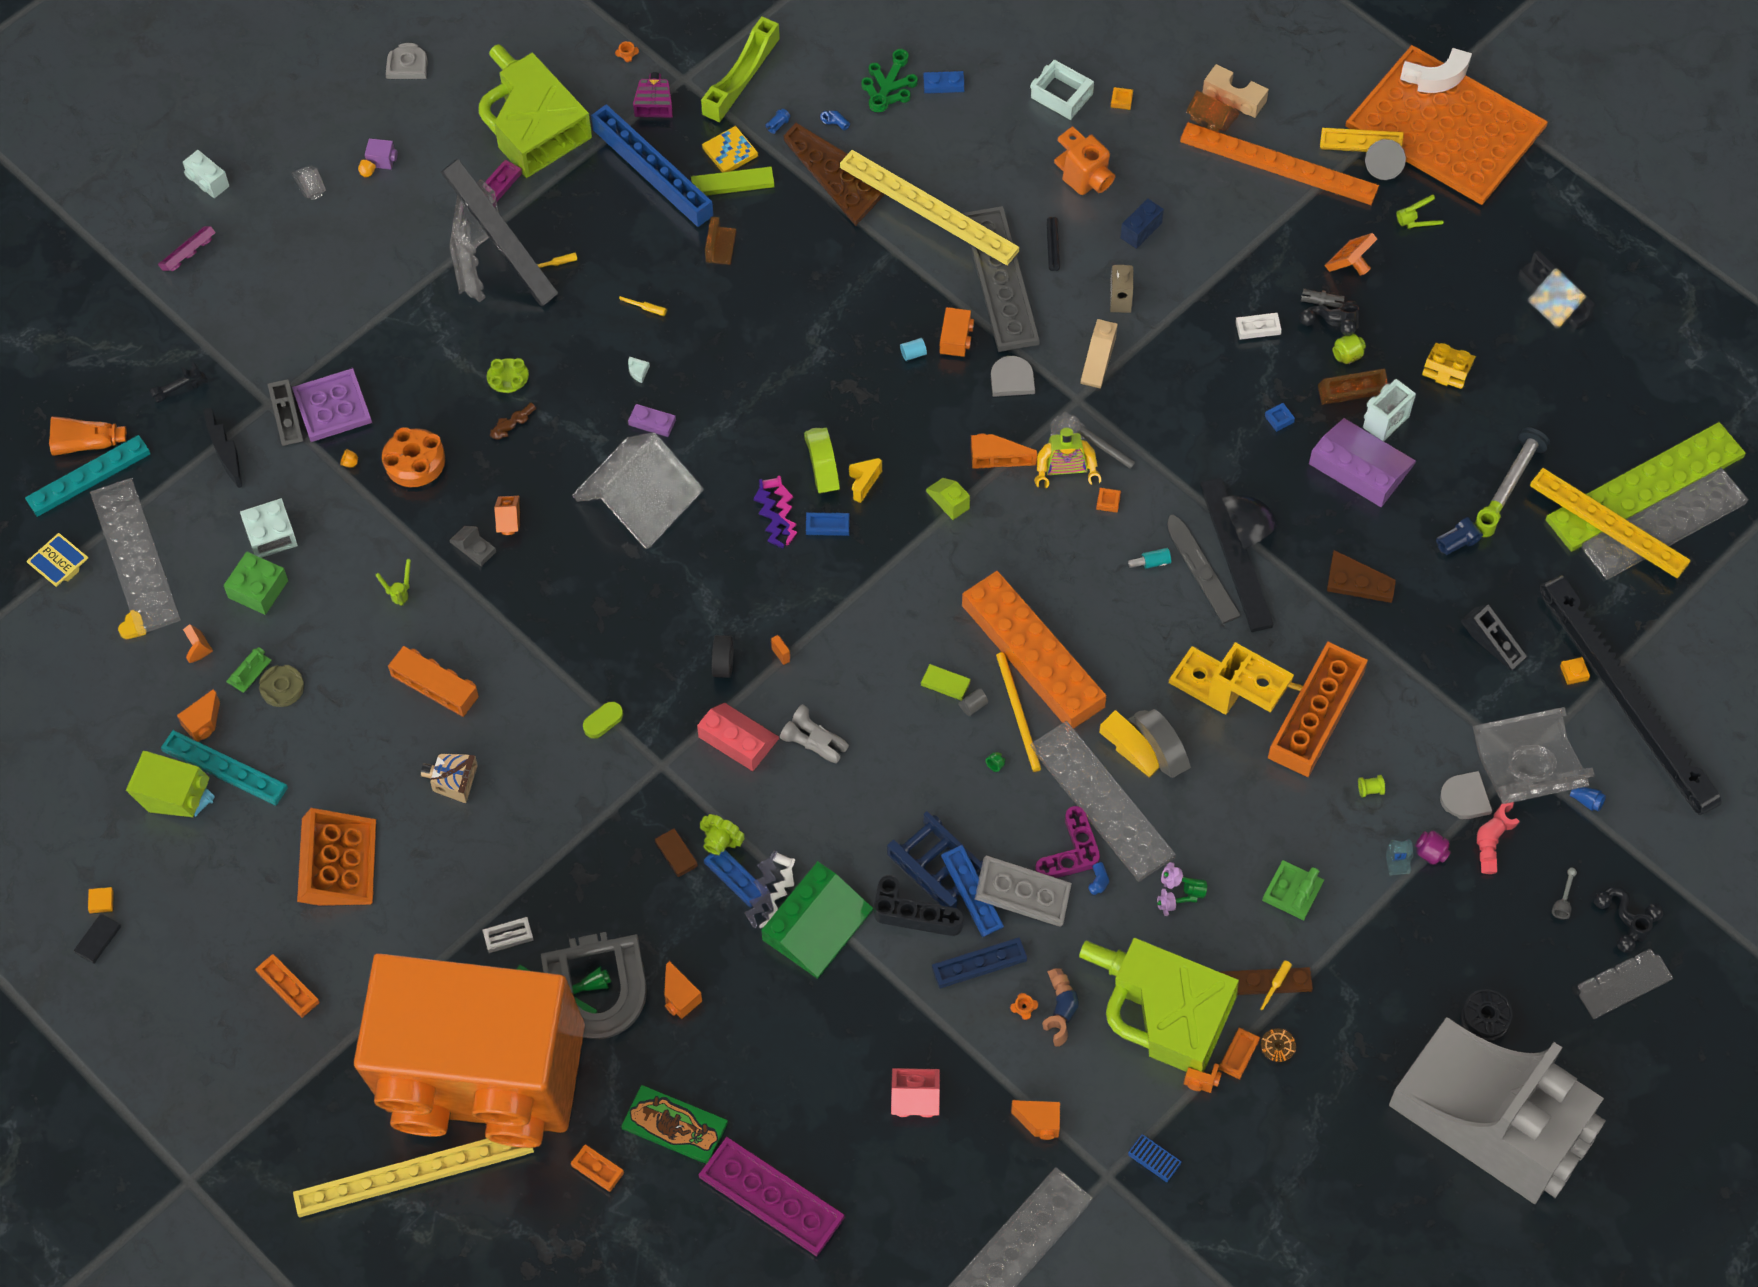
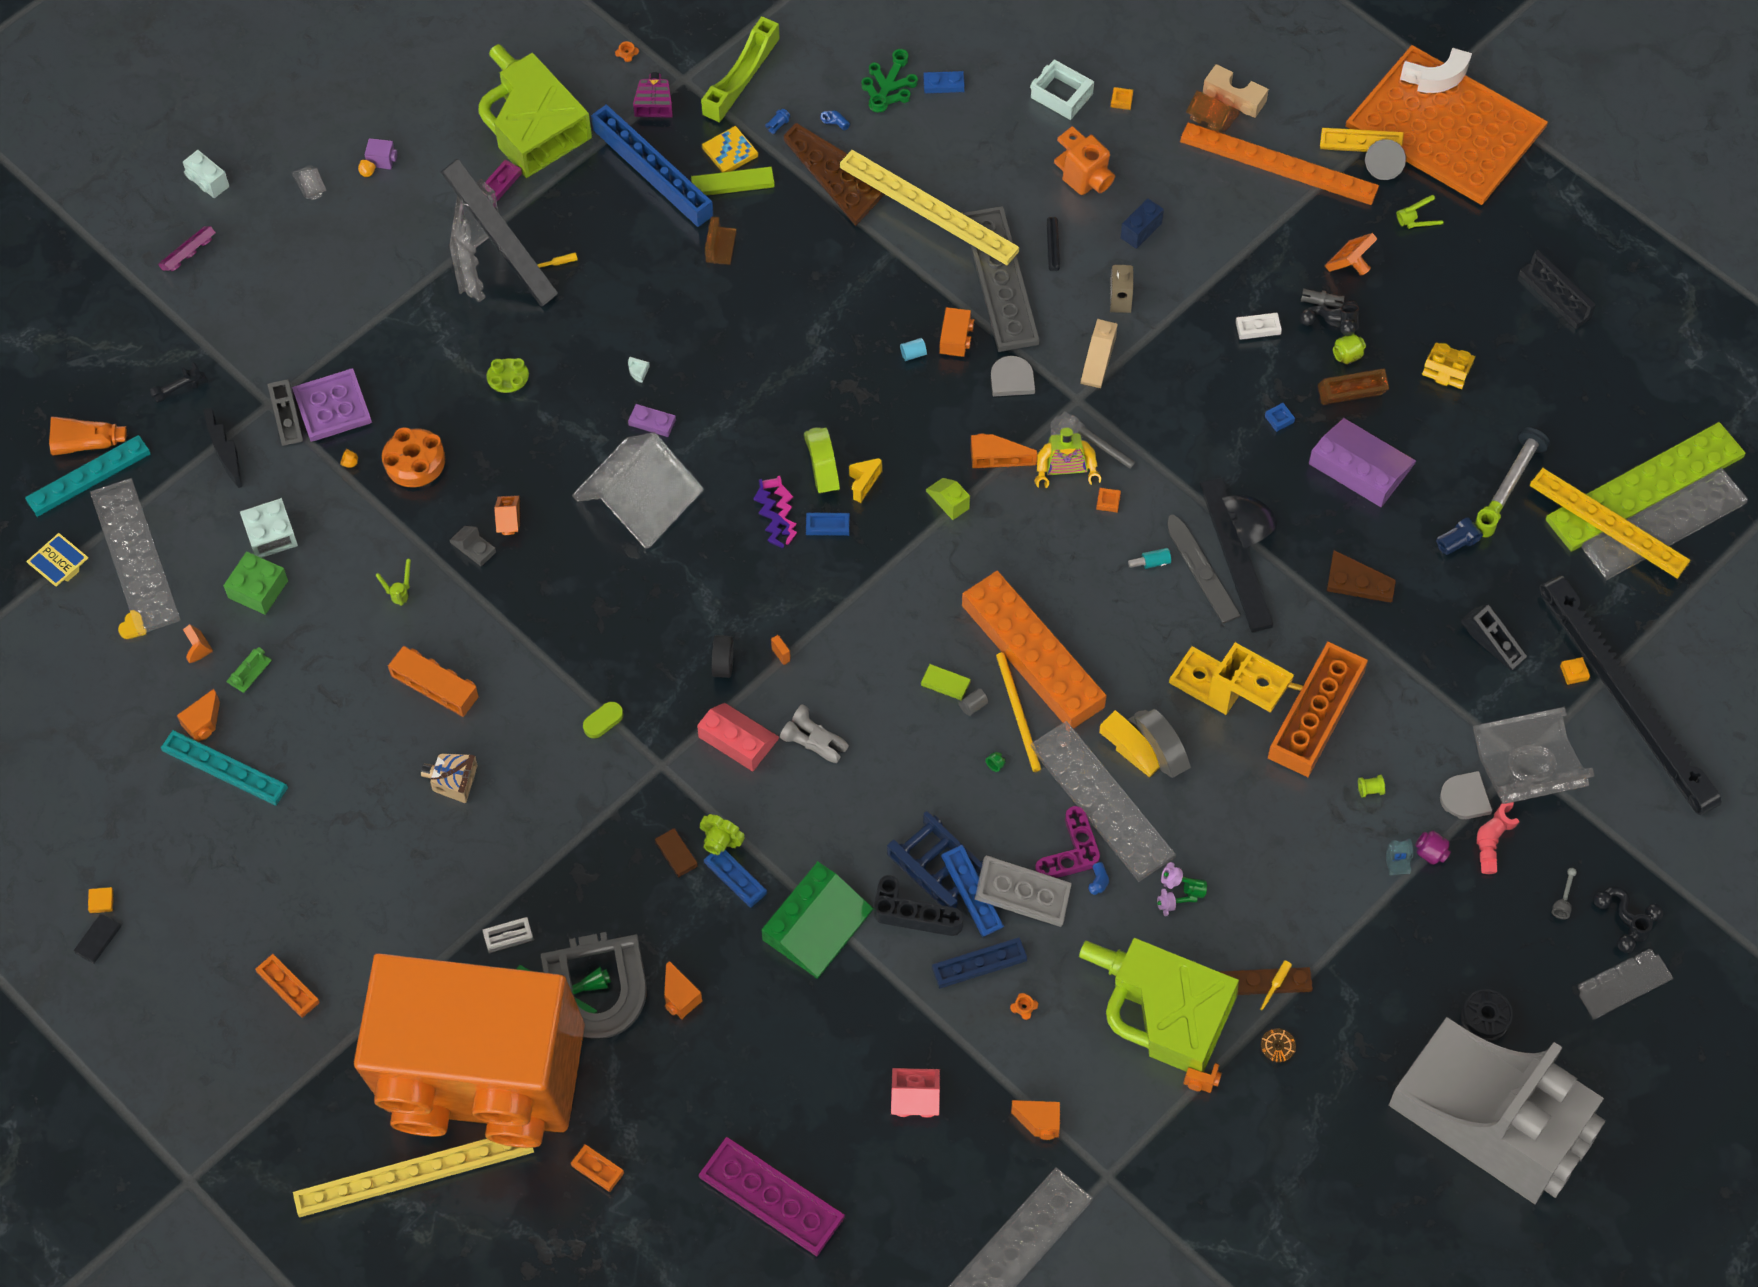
lime slope [126,751,209,817] -> none
medium azure pin [194,788,215,817] -> none
olive tile [259,665,304,707] -> none
orange slope [297,808,376,906] -> none
light grey tile [386,43,428,79] -> none
reddish brown animal [490,403,536,439] -> none
yellow piece [619,296,667,316] -> none
tile [621,1085,728,1164] -> none
piece [745,850,795,928] -> none
nougat piece [1042,968,1079,1046] -> none
blue tile [1128,1134,1181,1182] -> none
orange tile [1219,1028,1260,1080] -> none
bright green plate [1262,860,1324,921] -> none
light aqua piece [1363,379,1416,441] -> none
clear tile [1528,269,1587,328] -> none
blue cone [1570,784,1606,812] -> none

